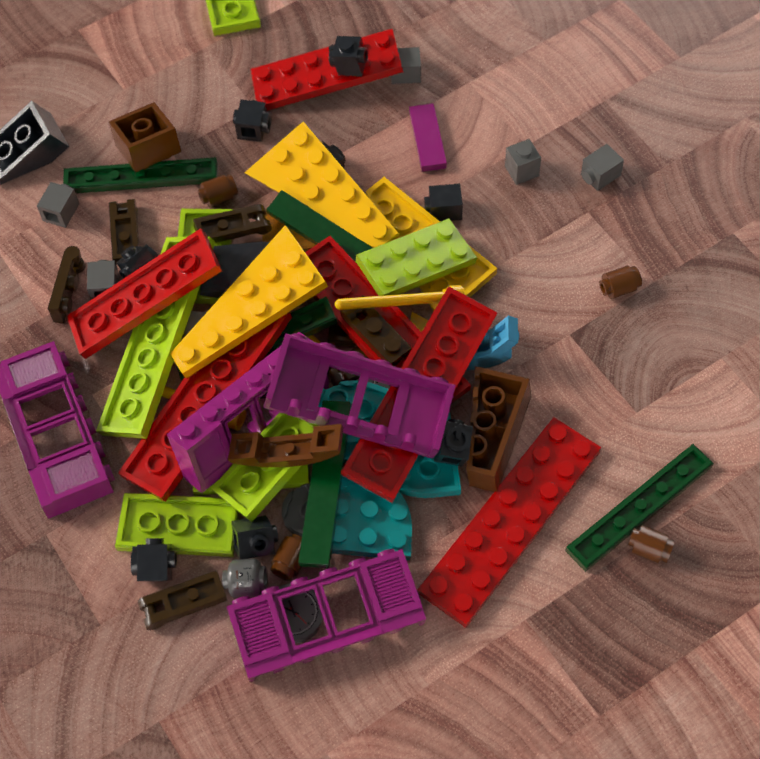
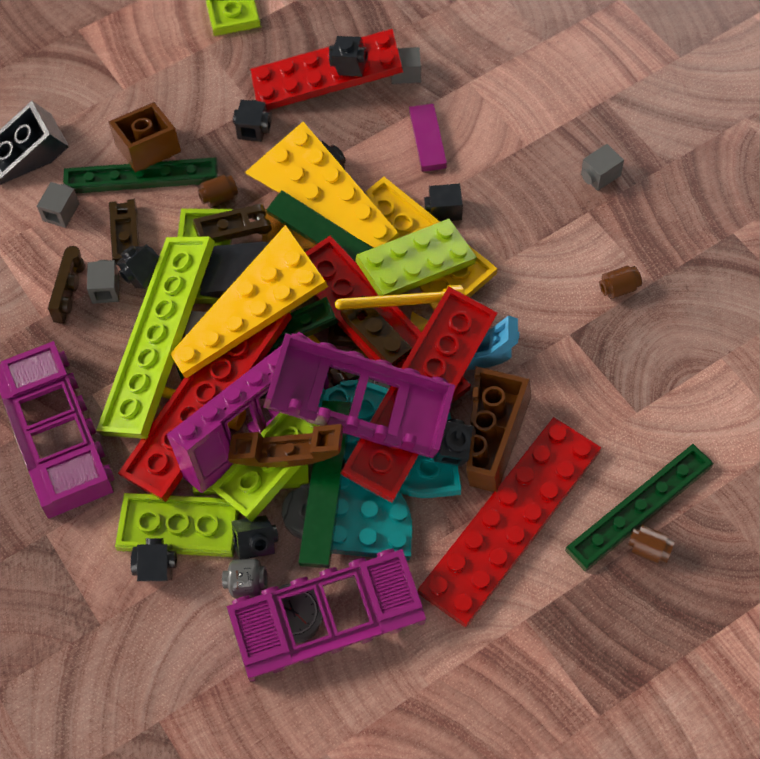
red plate [67,228,222,359] -> none
dark brown plate [138,570,228,630] -> none
reddish brown brick [270,534,302,581] -> none
dark grey brick [505,138,541,185] -> none

